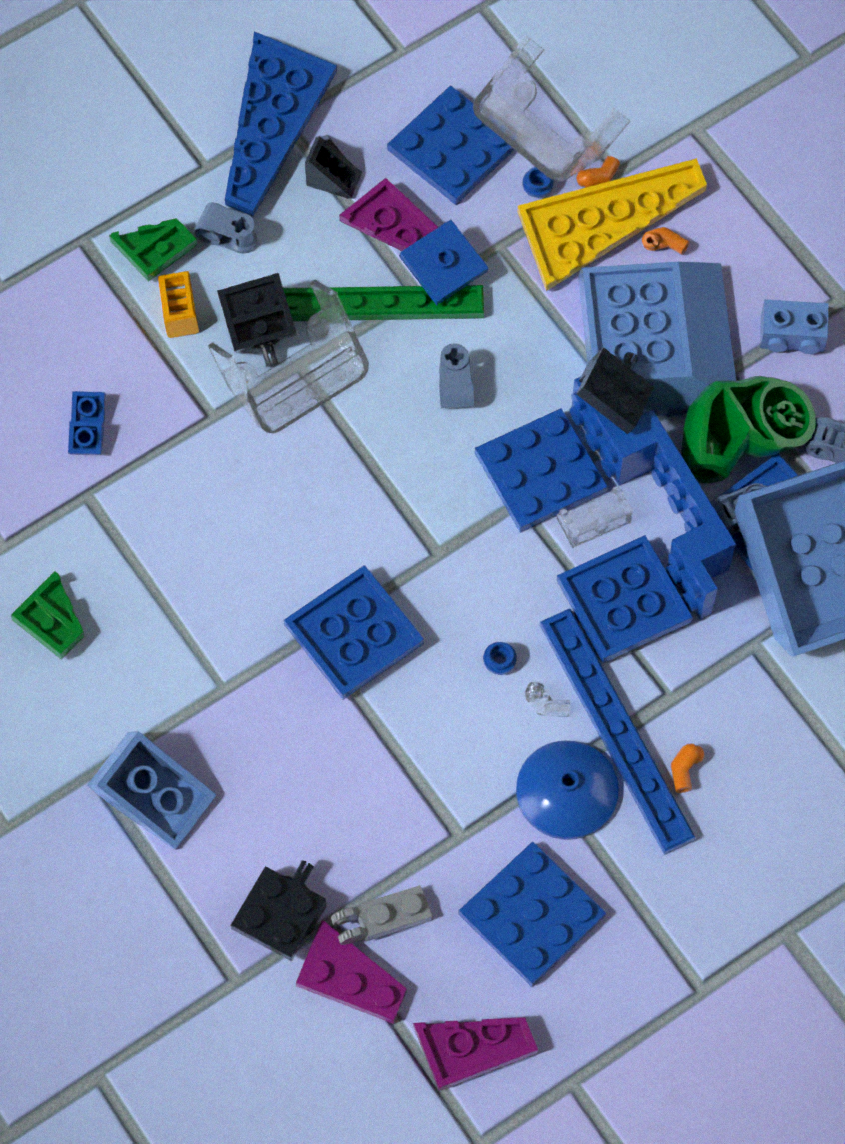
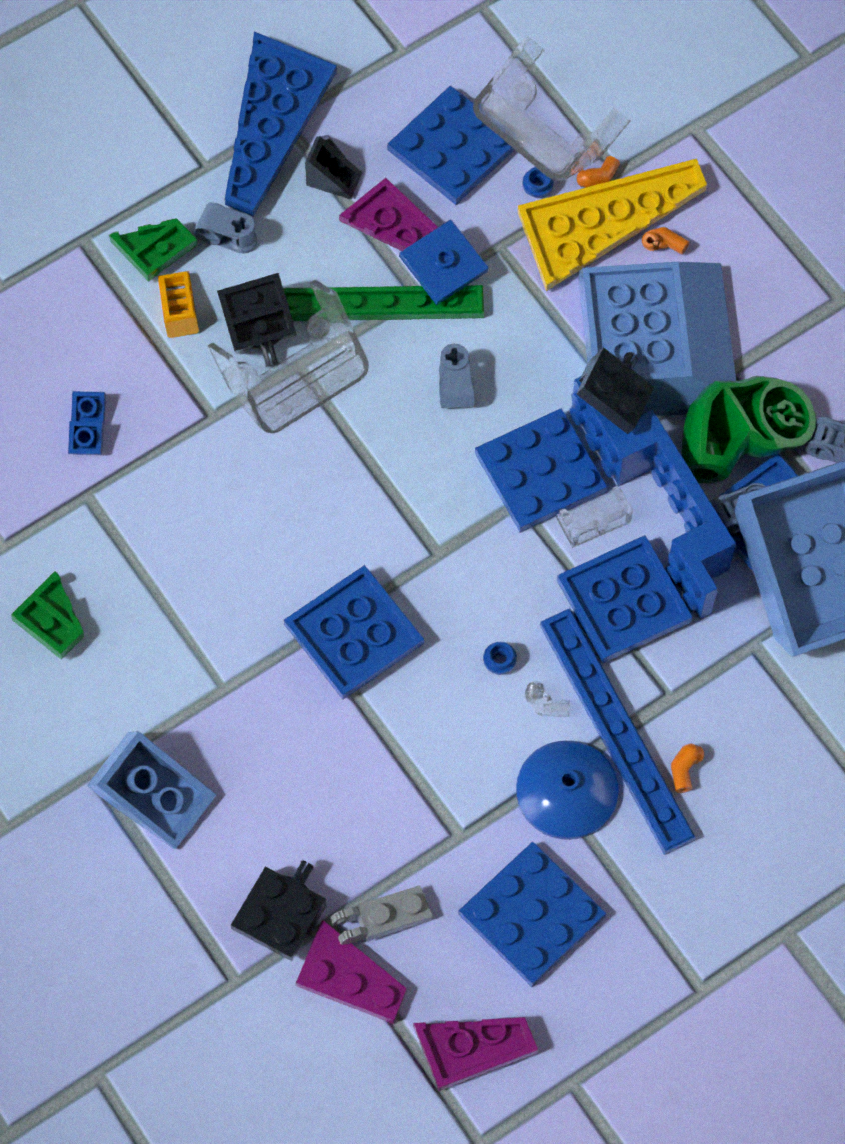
medium blue brick [760,299,829,354] -> none

